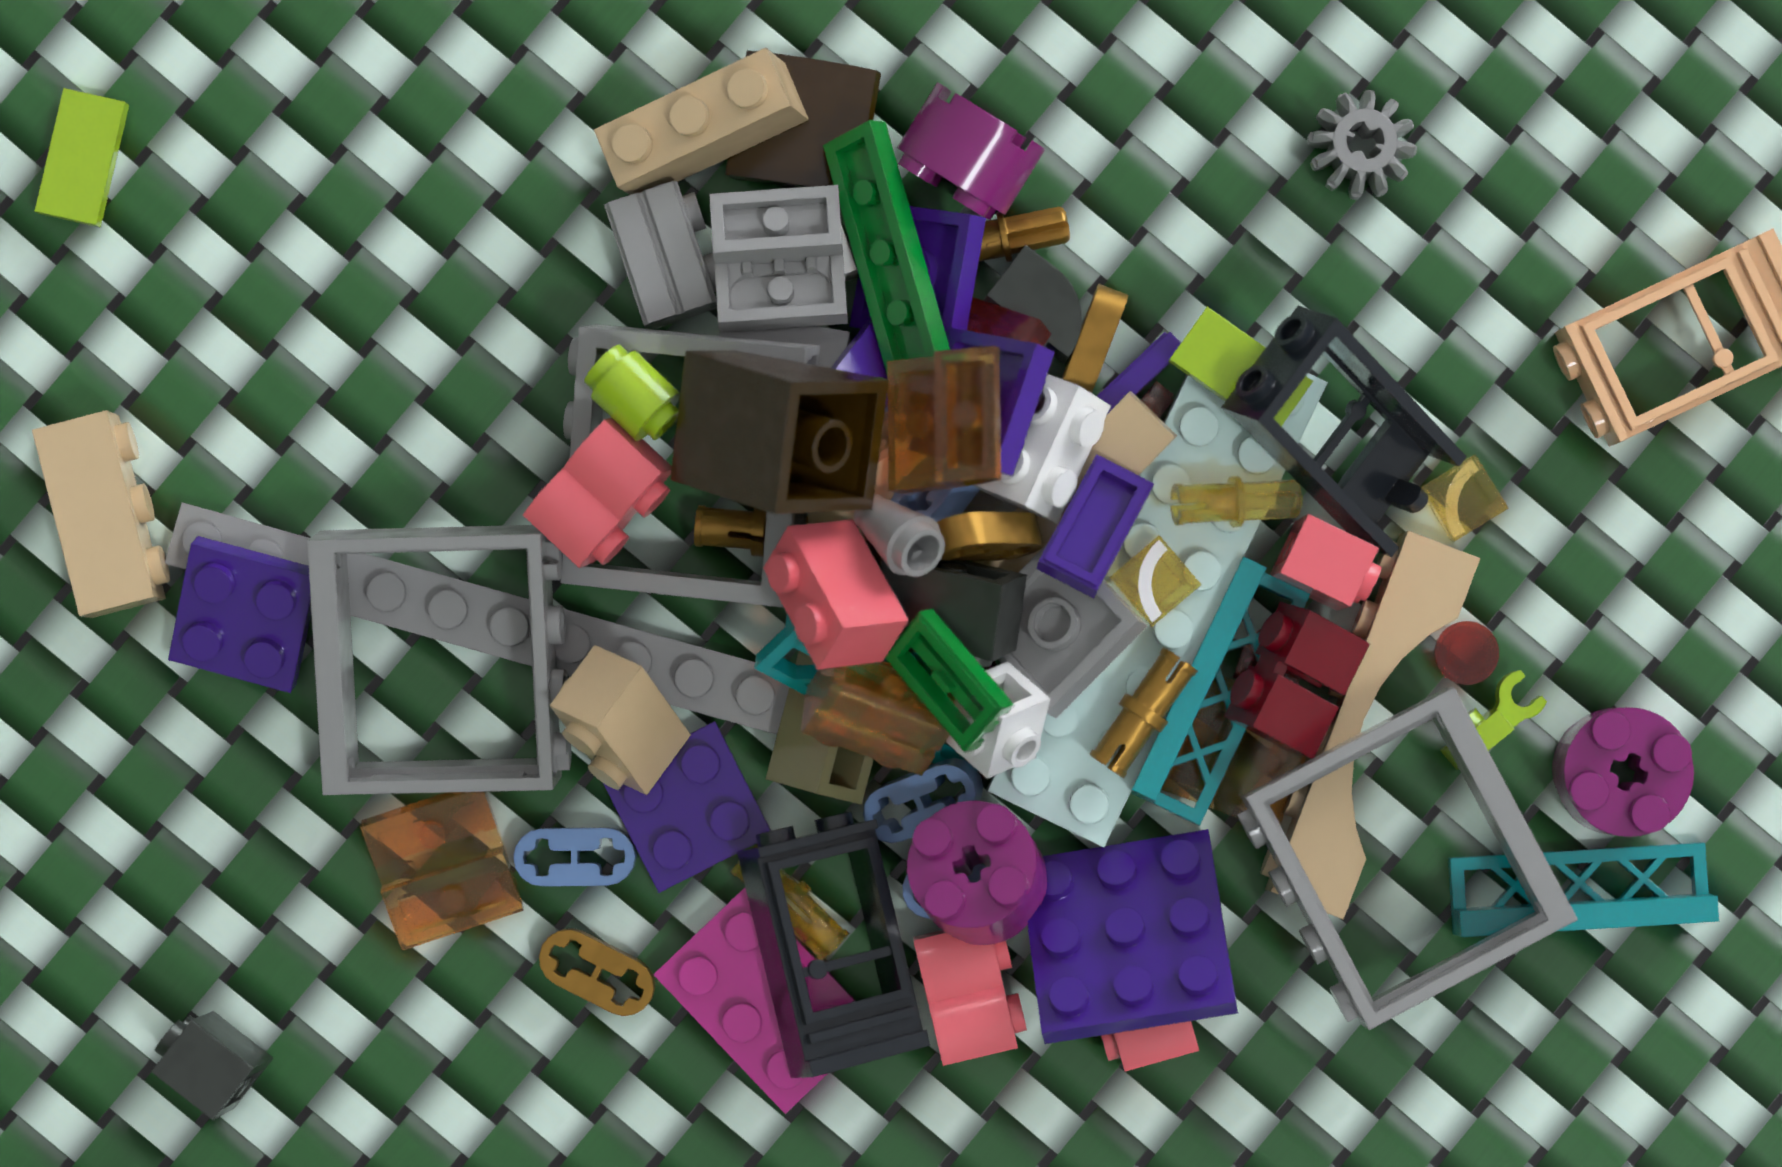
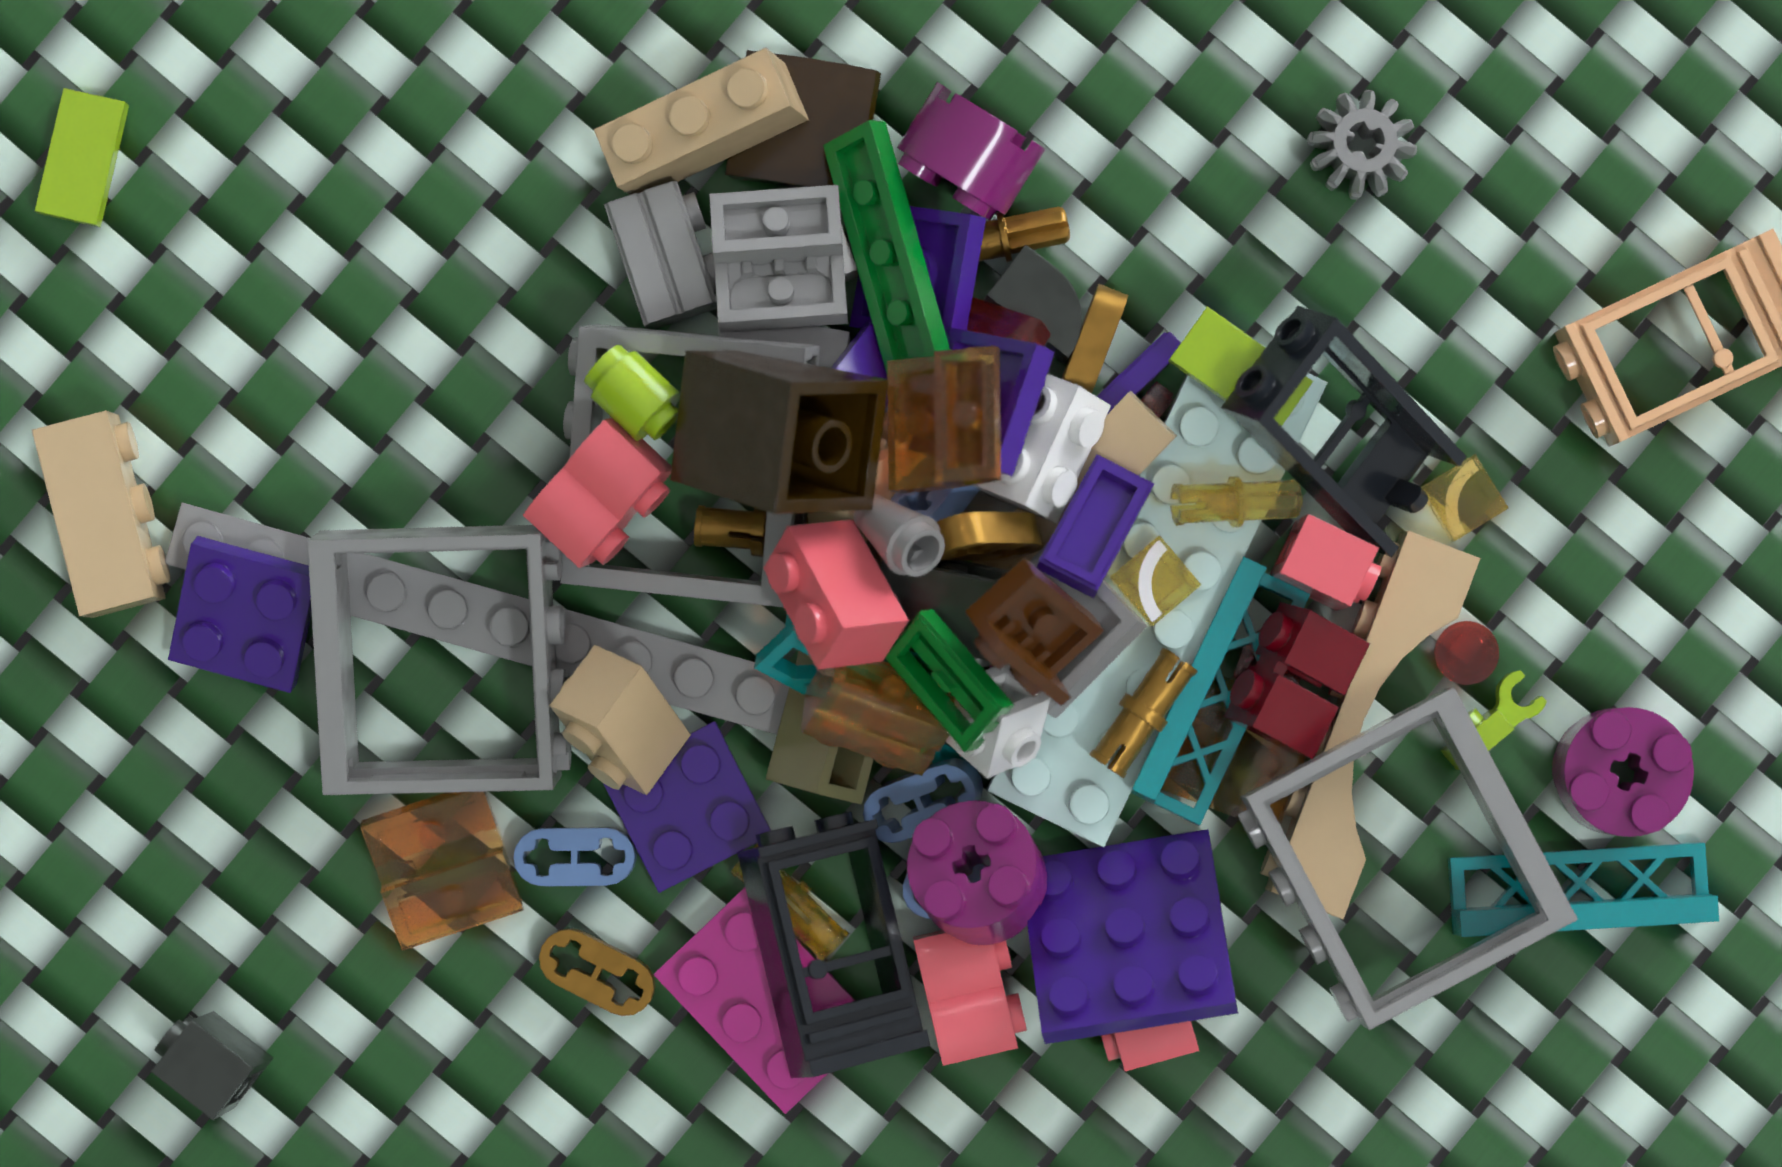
none -> reddish brown bracket [965,558,1104,706]

